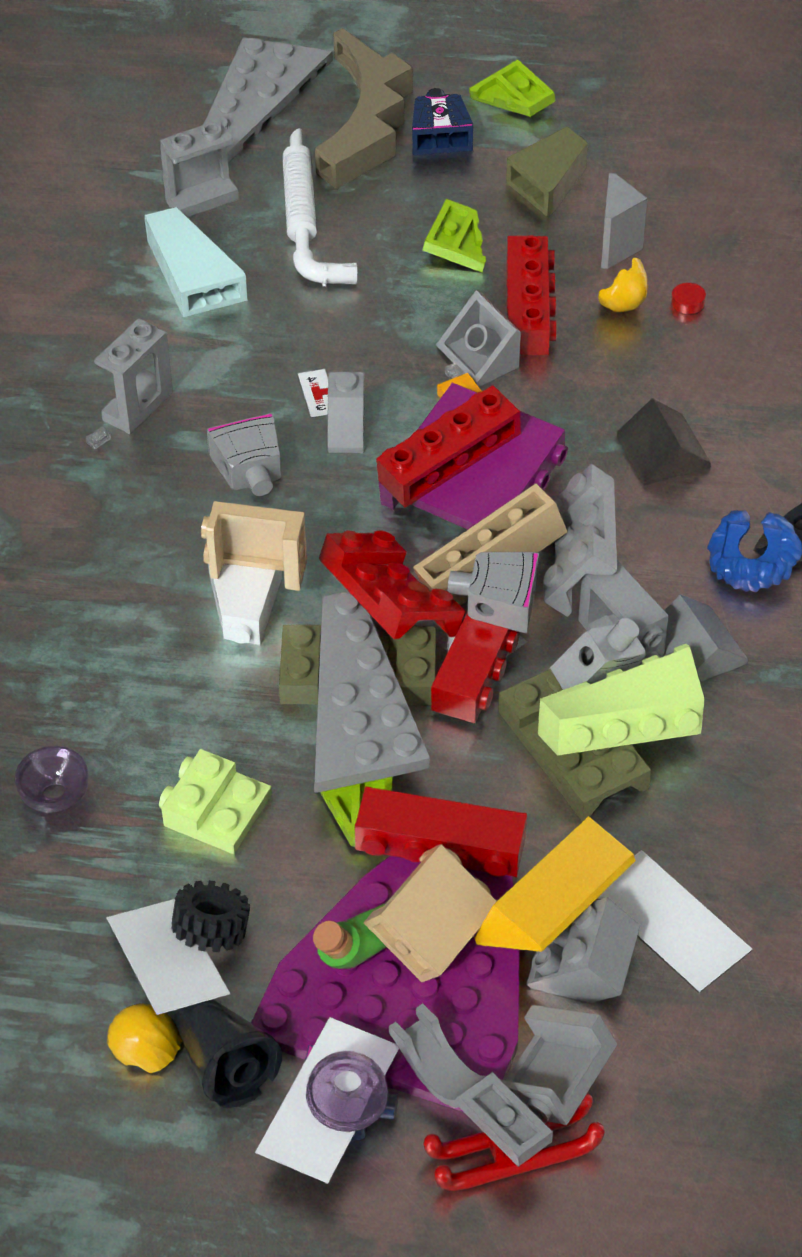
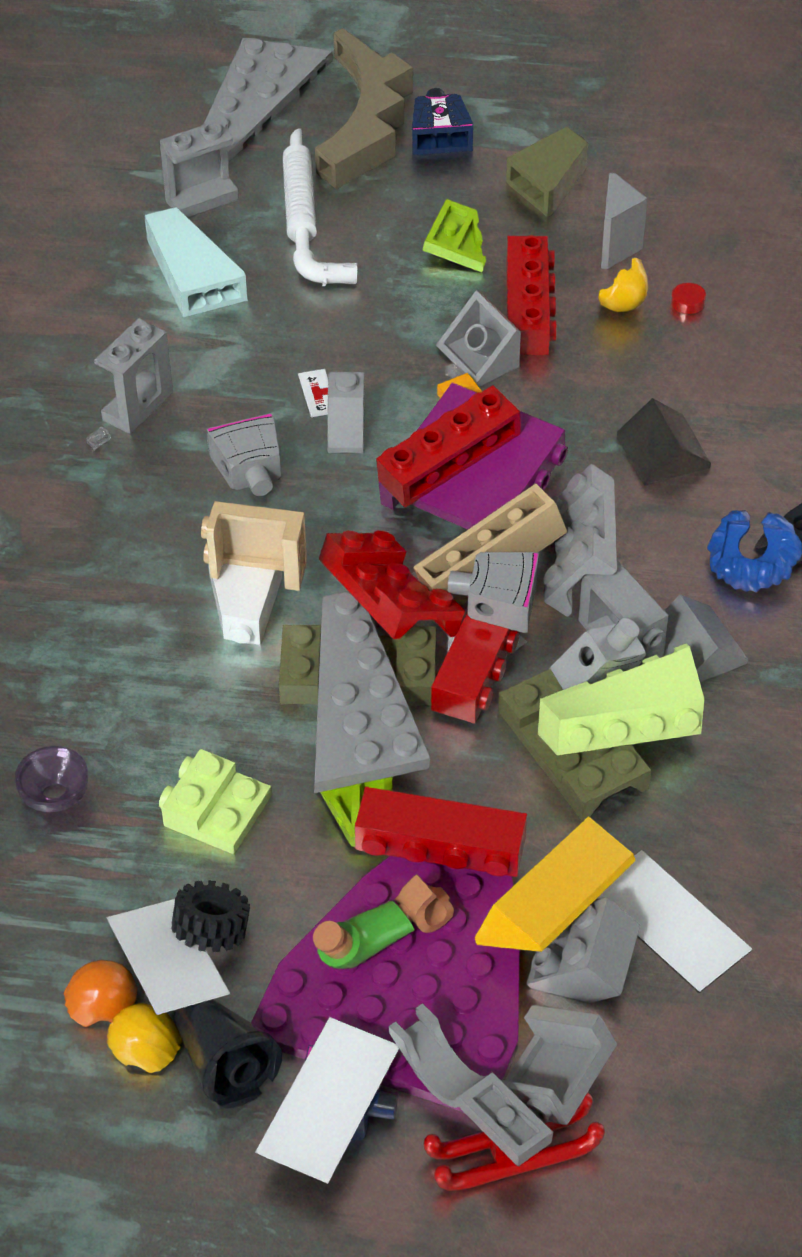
clear purple piece [306,1051,388,1132] -> none
tan panel [363,844,497,982] -> none
lime wing [469,59,556,117] -> none
none -> orange hair [63,959,138,1027]

